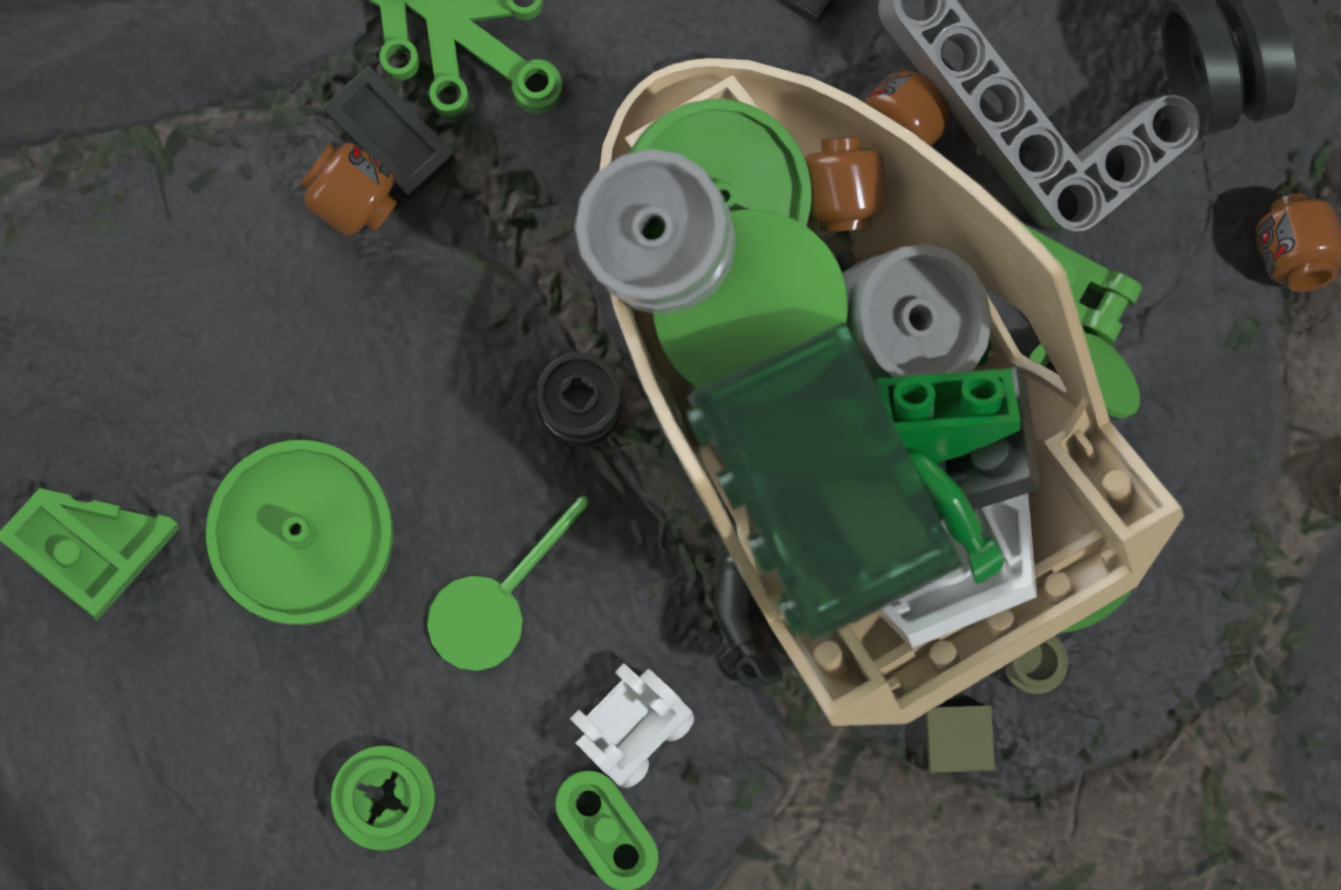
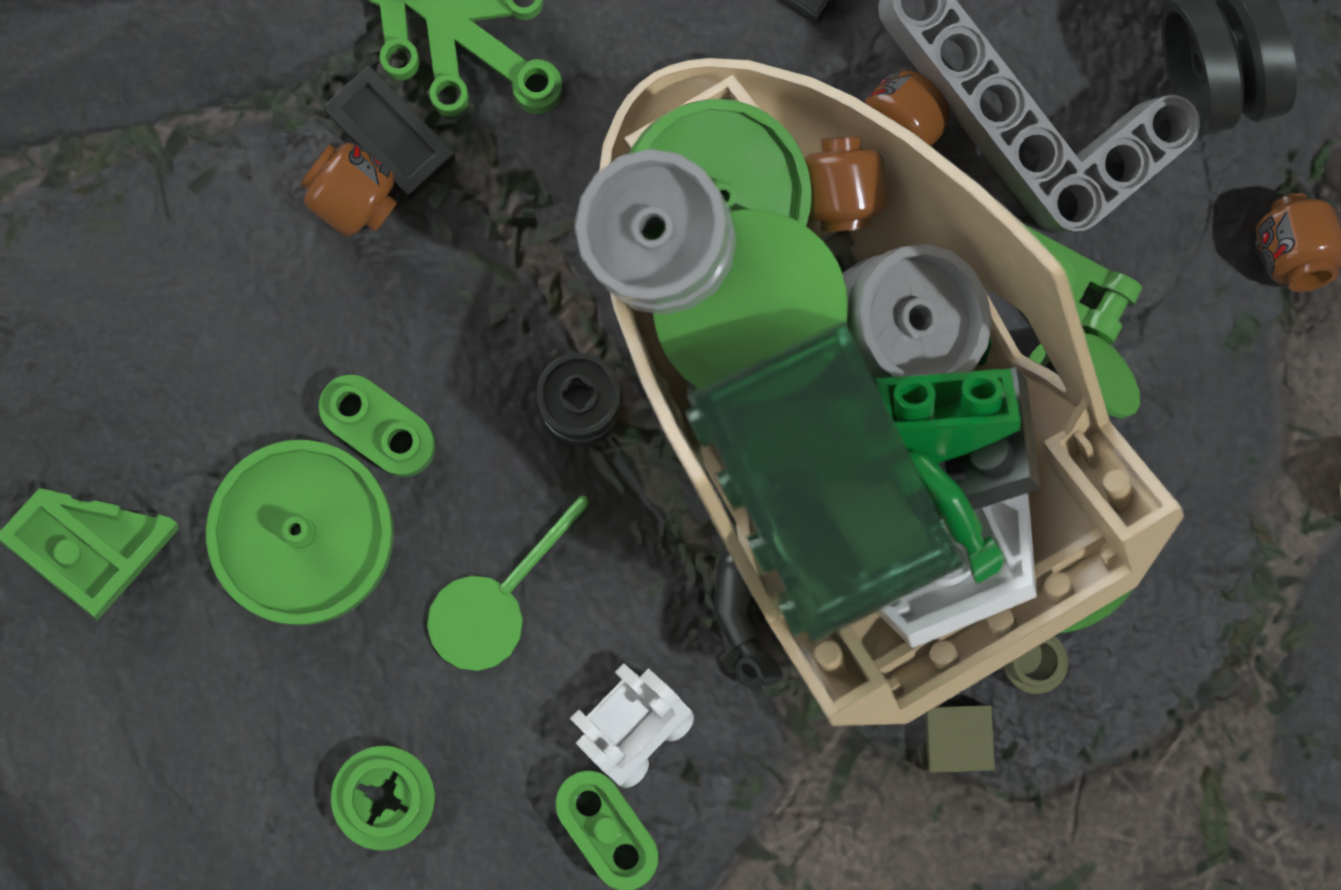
none -> bright green plate [319,375,435,477]

